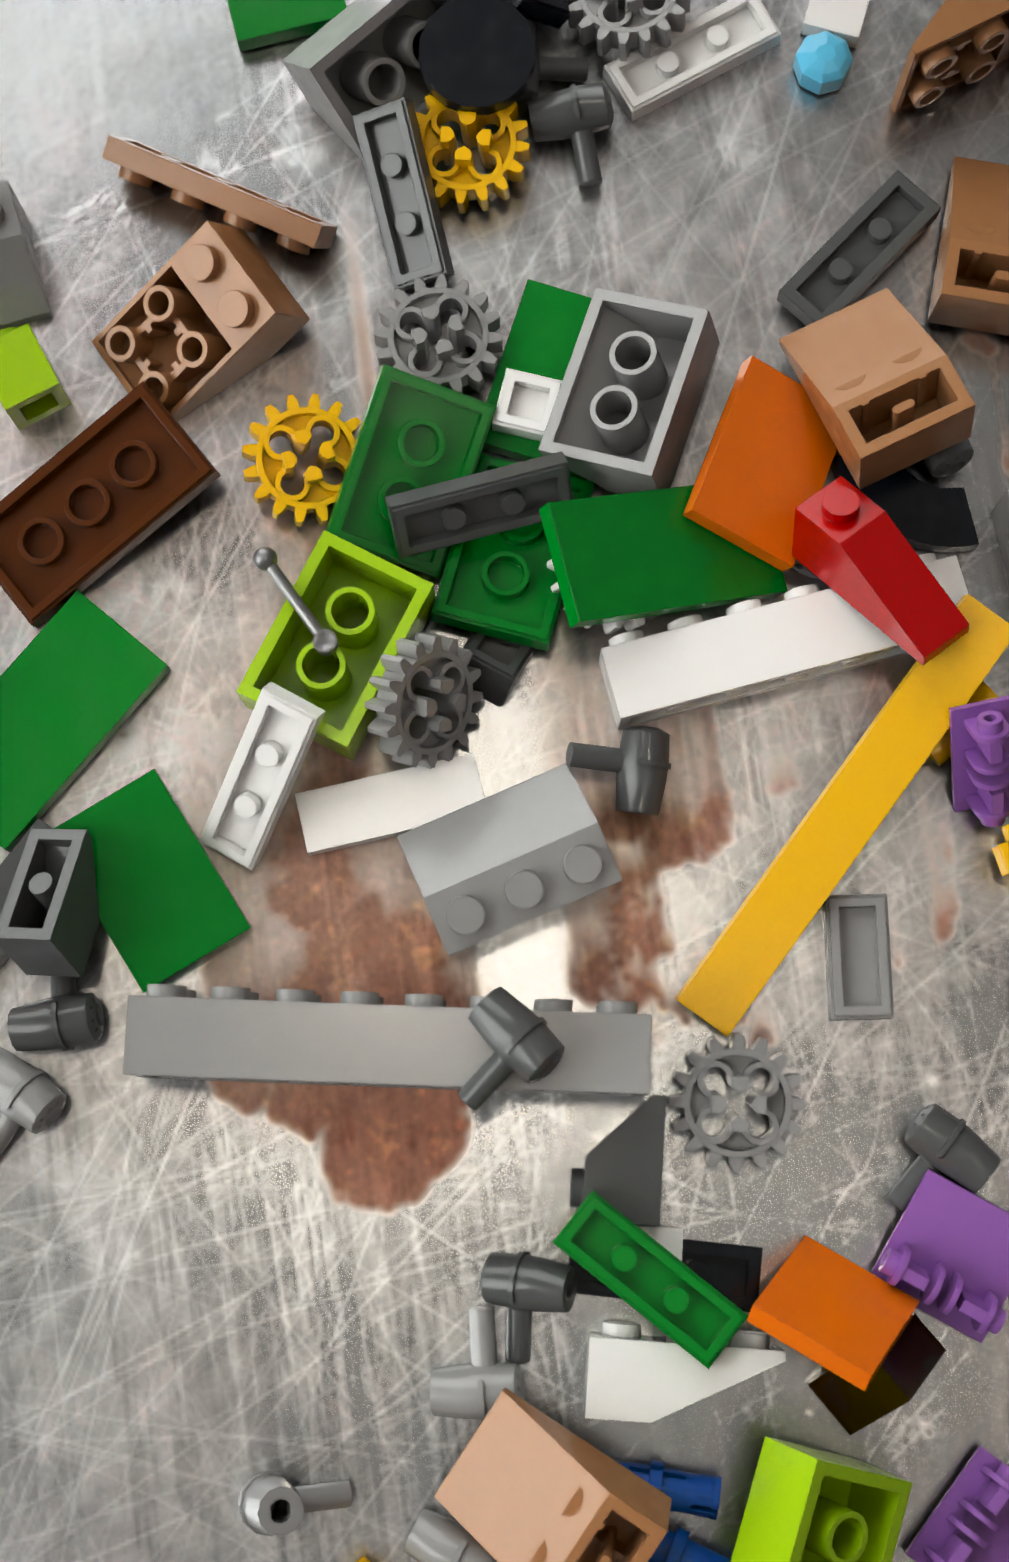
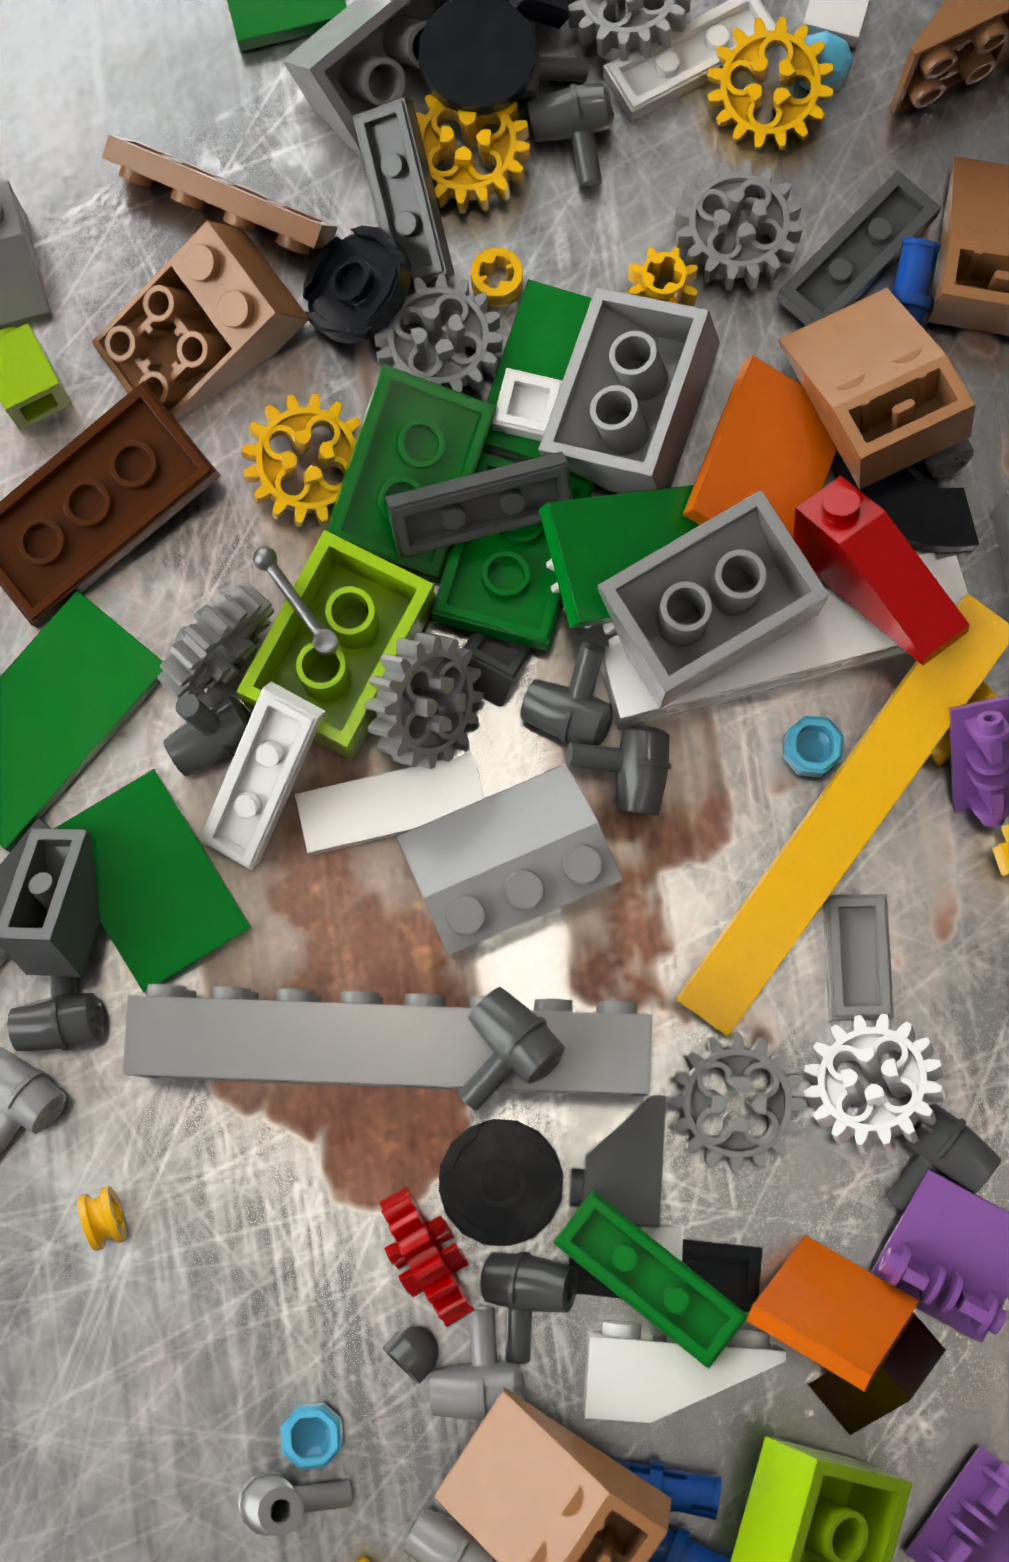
none -> yellow bush [77,1186,128,1251]
none -> light grey gear [157,585,274,699]
none -> dark grey piece [163,694,251,777]
none -> medium azure tile [280,1402,344,1470]
none -> black tile [303,225,411,344]
none -> red gear [379,1187,475,1327]
none -> dark grey hinge [383,1326,438,1384]
none -> black tile [439,1119,563,1246]
none -> yellow bush [470,247,523,308]
none -> dark grey piece [520,641,613,746]
none -> light grey slope [597,490,830,709]
none -> yellow gear [627,246,698,306]
none -> light grey gear [674,160,803,291]
none -> yellow gear [707,16,834,151]
none -> medium azure tile [783,716,844,777]
none -> white gear [804,1014,945,1154]
none -> blue pin [890,237,941,326]

